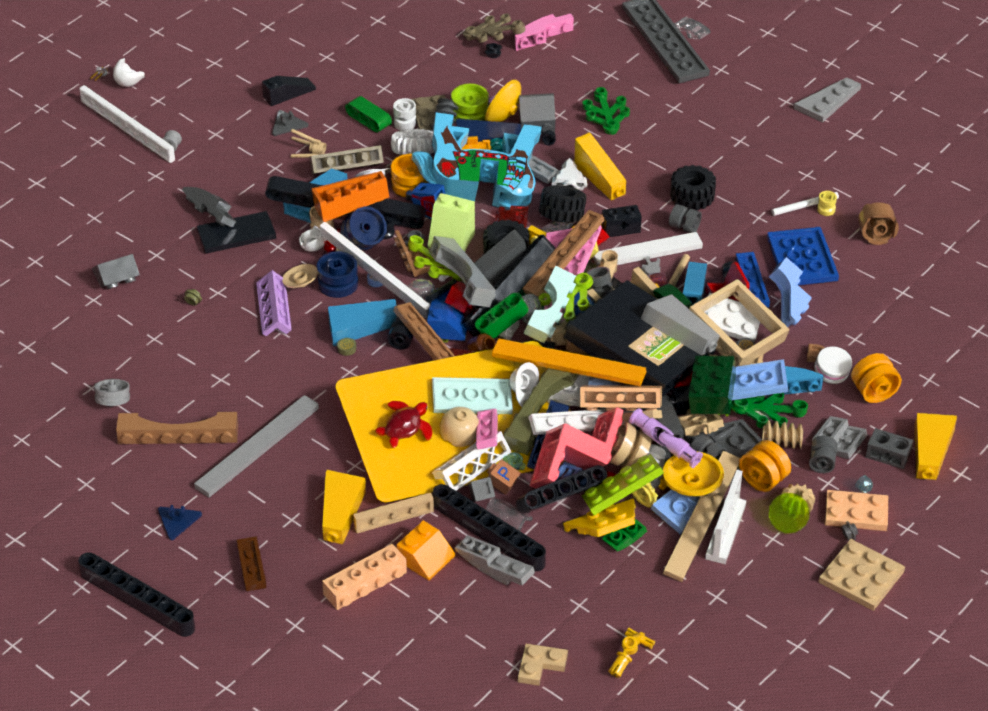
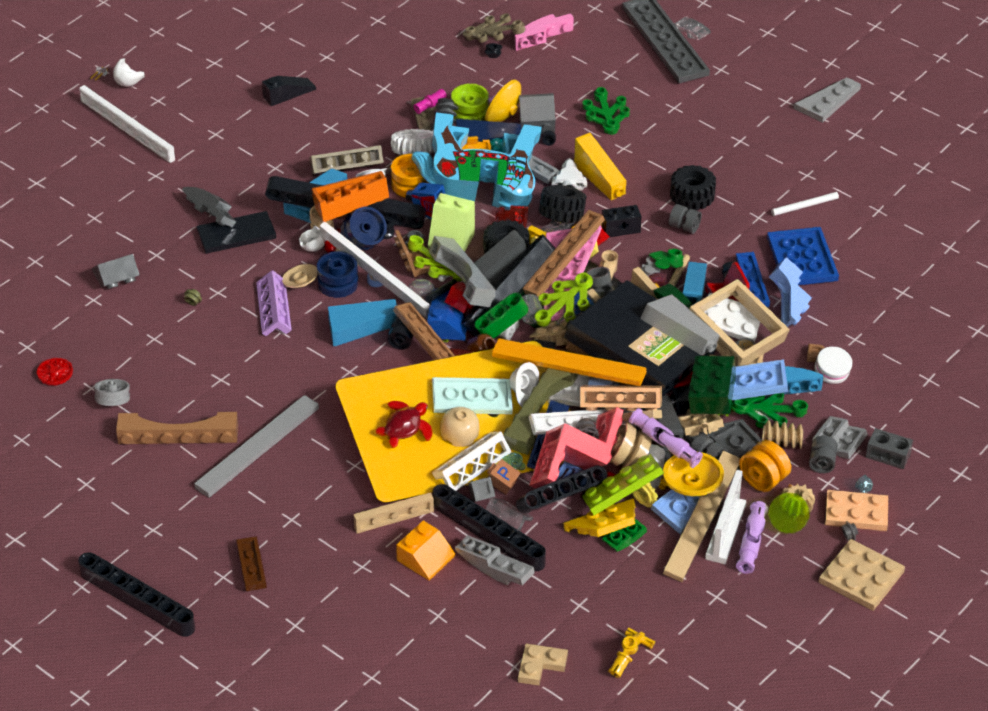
dark blue piece [158,505,202,540] -> none
light grey wheel [162,130,182,151] -> none
dark grey piece [272,110,309,136] -> none
tan plant [291,129,326,158] -> none
yellow slope [322,470,366,544] -> none
light nougat brick [322,544,407,610] -> none
olive tile [337,338,356,356] -> none
green beam [345,96,392,133] -> none
white wheel [393,98,416,130] -> none
bright pink tile [476,408,498,450] -> none
light aqua arch [524,266,576,343] -> none
white tile [593,232,703,266] -> none
light yellow wheel [817,191,837,216] -> none
light orange wheel [851,353,902,403] -> none
medium nougat brick [858,203,899,245] -> none
yellow slope [914,413,957,480] -> none
none -> red wheel [37,358,73,385]
none -> dark pink pin [413,89,447,114]
none -> dark grey wheel [576,418,599,439]
none -> green plate [649,249,684,269]
none -> lavender piece [736,501,768,574]

